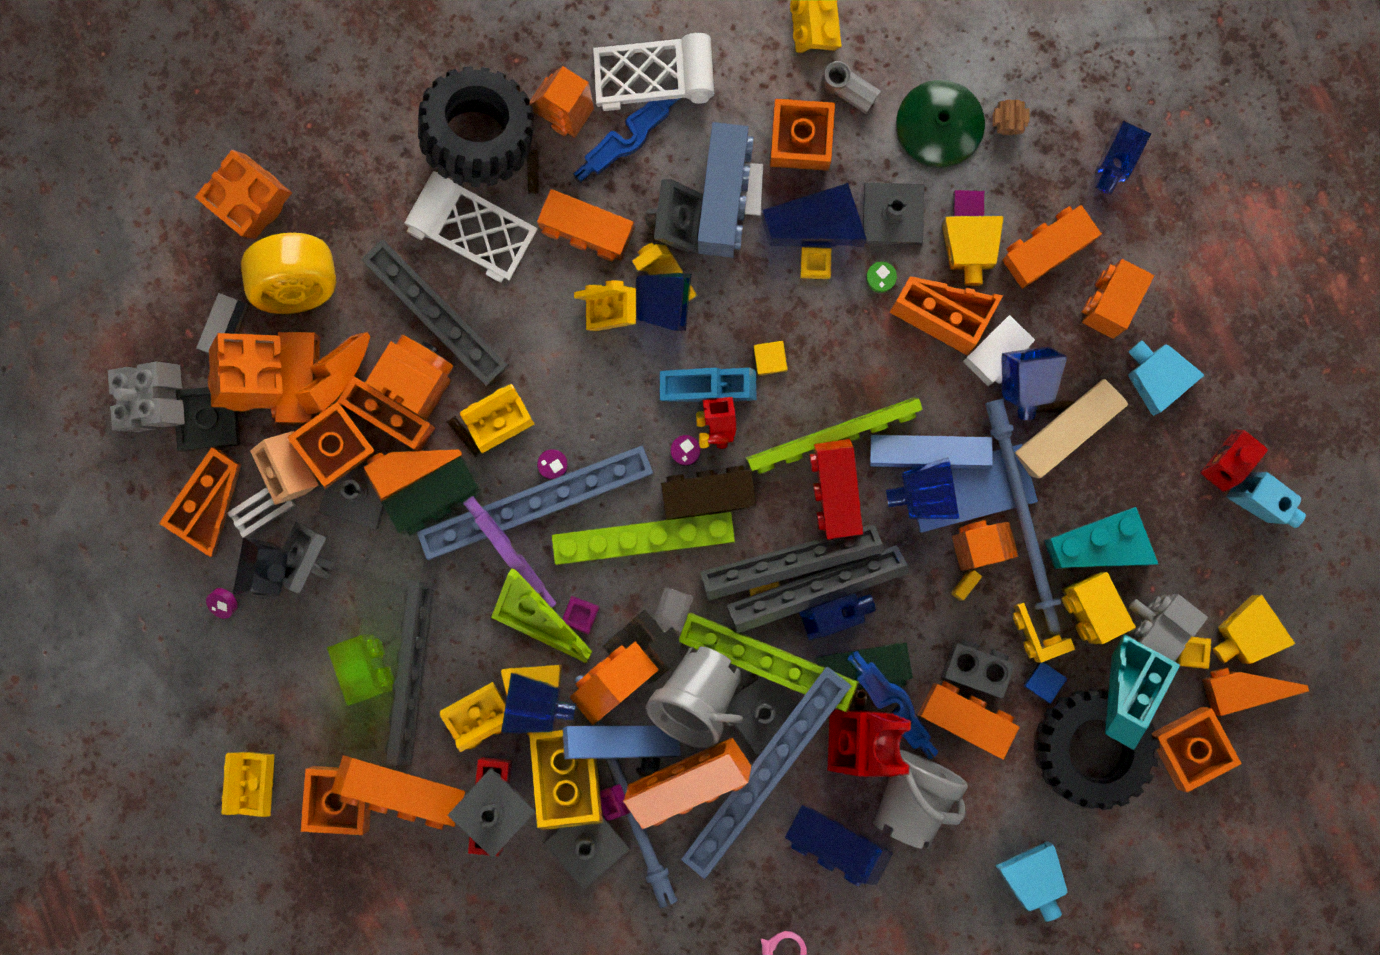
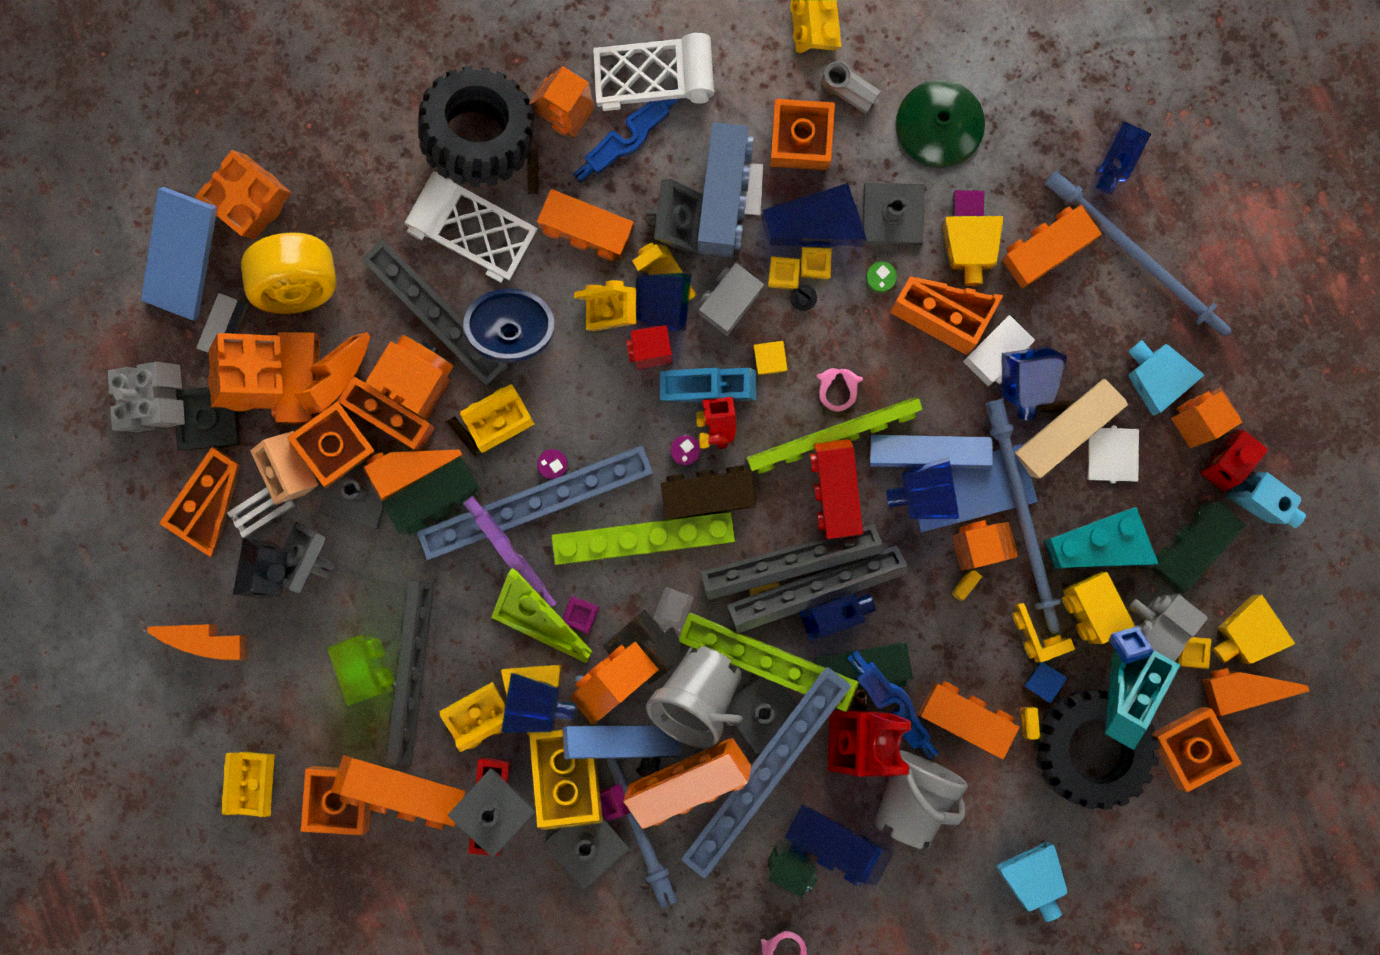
magenta tile [206,588,238,619] -> none
dark grey brick [941,639,1015,699] -> none
medium nougat gear [993,99,1030,136] -> none
orange brick [1081,259,1155,339] -> none
none -> medium blue tile [141,187,217,321]
none -> orange slope [148,624,248,660]
none -> dark blue dish [463,288,554,362]
none -> red brick [626,325,673,370]
none -> light grey brick [698,263,764,336]
none -> clear green brick [764,840,818,898]
none -> yellow tile [768,256,801,290]
none -> black piece [790,284,817,311]
none -> bright pink piece [816,368,863,412]
none -> yellow tile [1020,706,1040,740]
none -> sand blue bar [1044,170,1231,337]
none -> white piece [1087,425,1139,484]
none -> blue tile [1108,626,1154,665]
none -> clear green brick [1150,501,1246,593]
none -> orange wedge [1171,387,1243,448]

